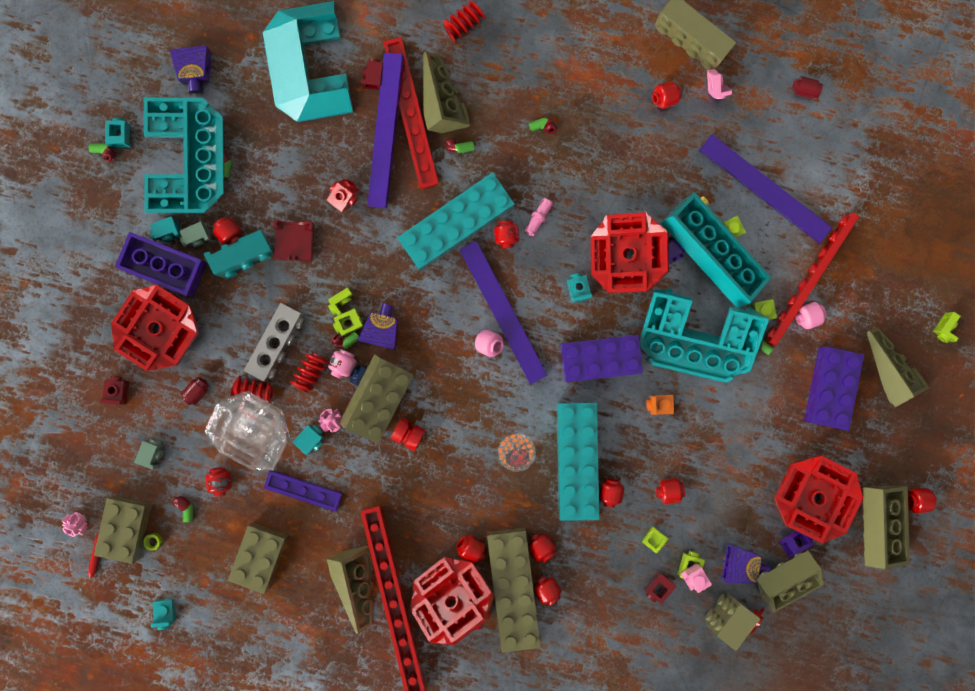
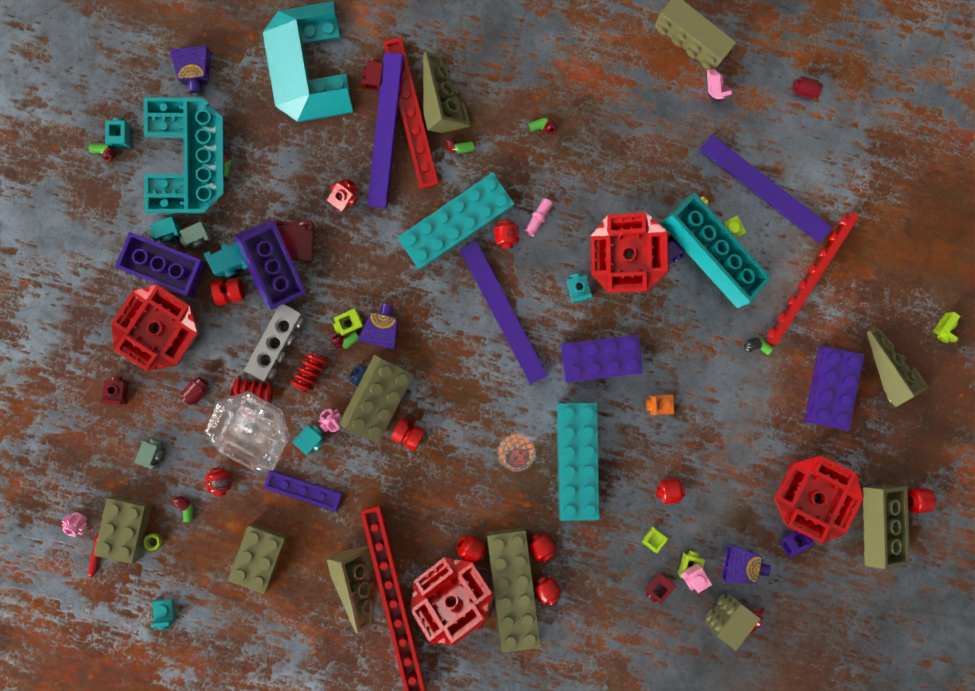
red head [213,217,242,245] -> none
lime bracket [328,287,354,316] -> none
bright pink head [328,349,357,379] -> none
red piece [443,0,486,43] -> none
bright pink head [475,330,504,357] -> none
red head [599,478,625,508] -> none
teal slope [639,288,769,383] -> none
red head [652,81,682,109] -> none
lime brick [749,299,777,320] -> none
olive brick [757,551,824,613] -> none
bright pink head [795,302,827,329] -> none
none -> red wheel [211,277,245,306]
none -> dark purple brick [233,220,306,310]

